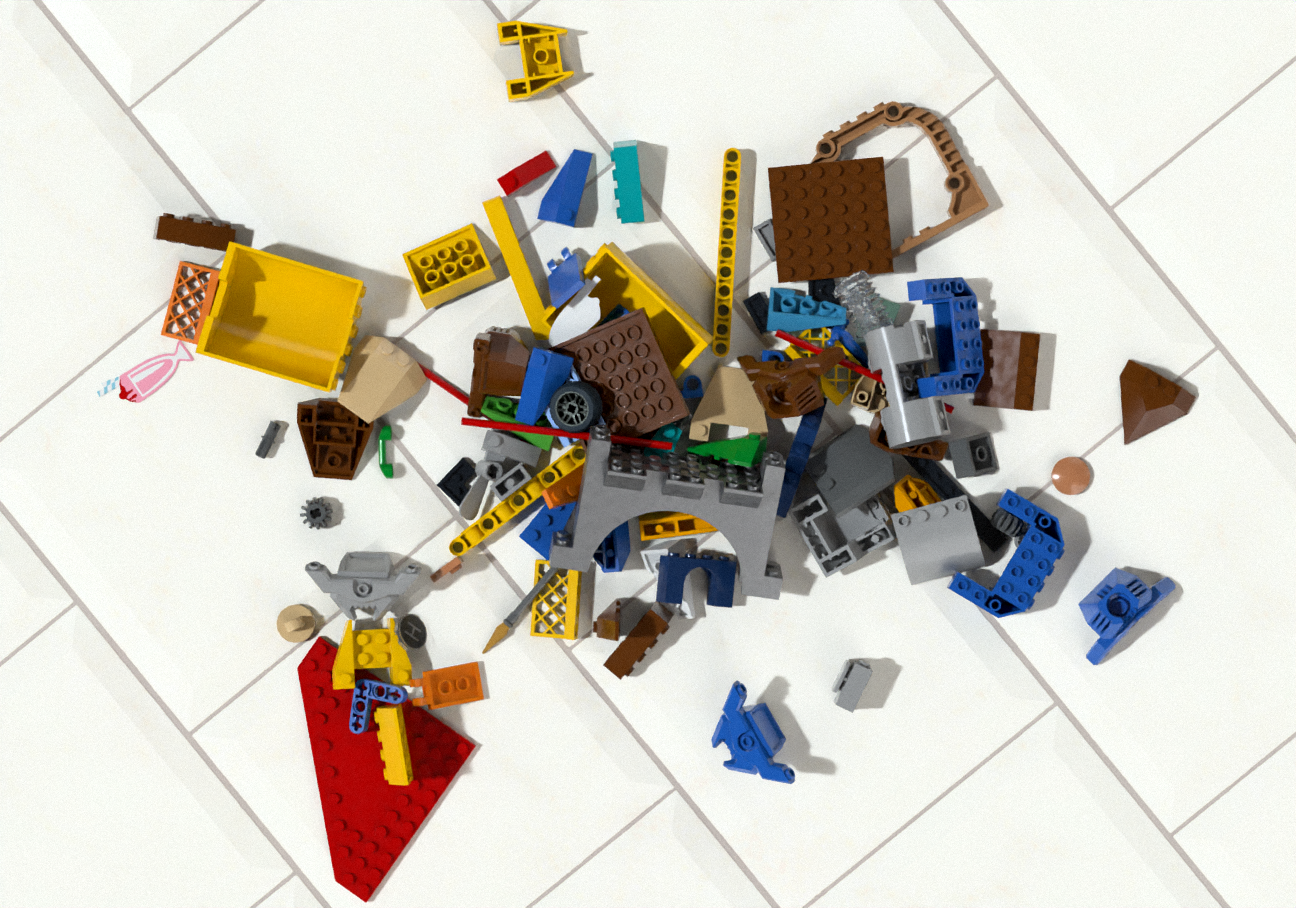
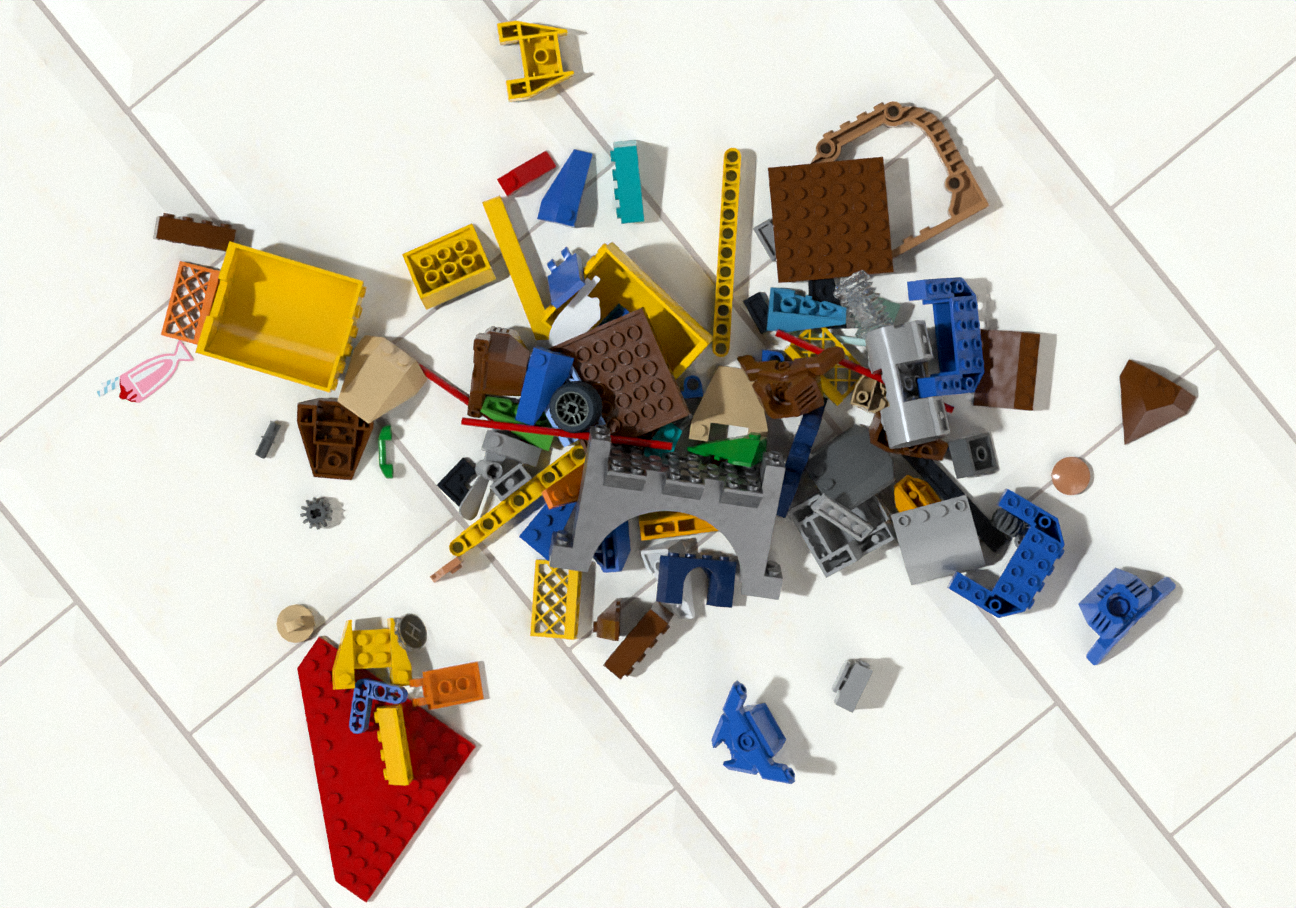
light grey helmet [305,552,422,621] -> none
dark grey piece [482,567,559,654] -> none
blue piece [827,318,869,368] -> none
none -> light grey tile [811,493,874,542]

